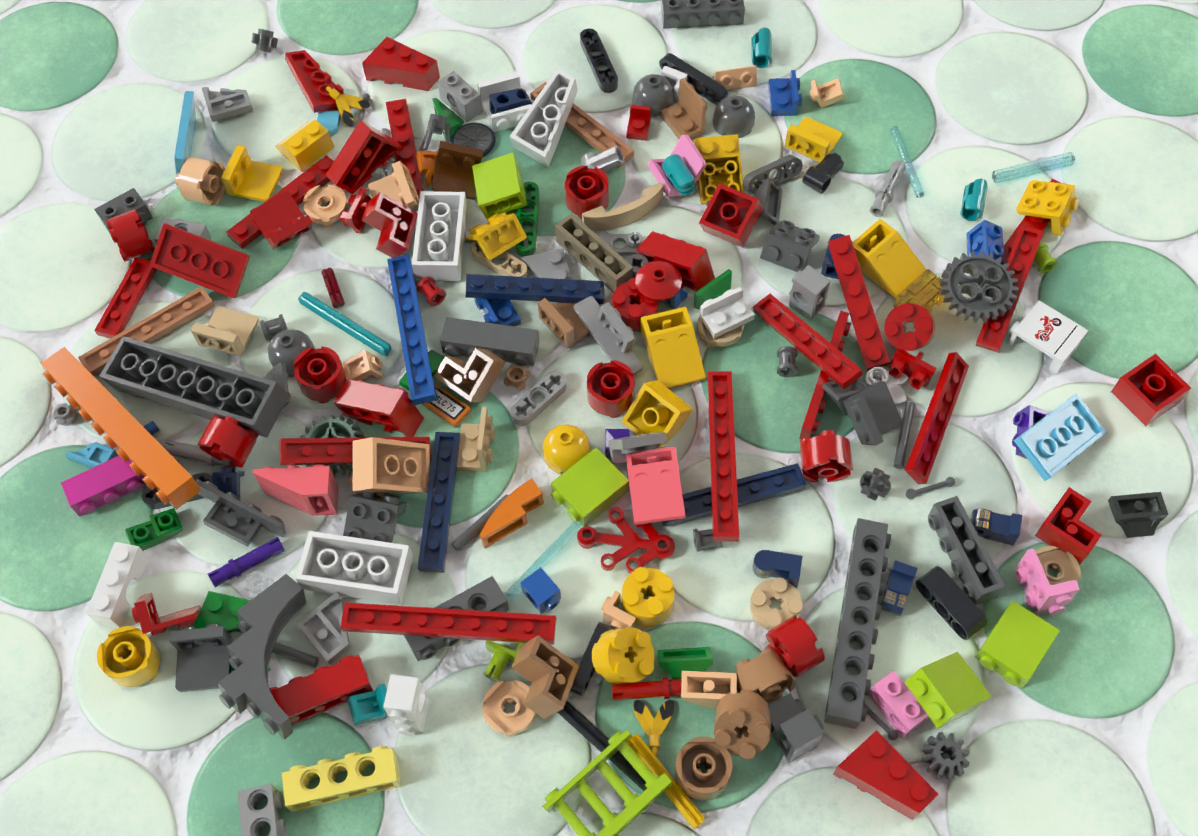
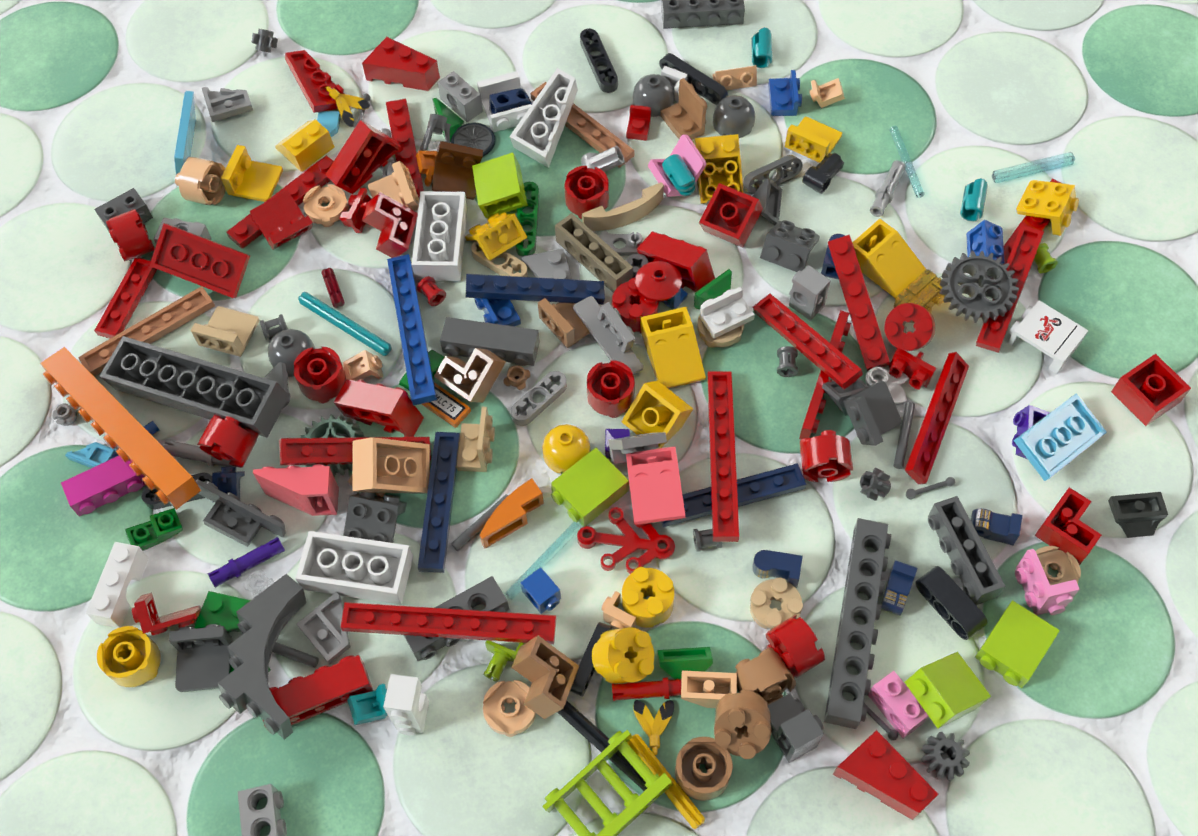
light yellow brick [282,746,401,812] -> none

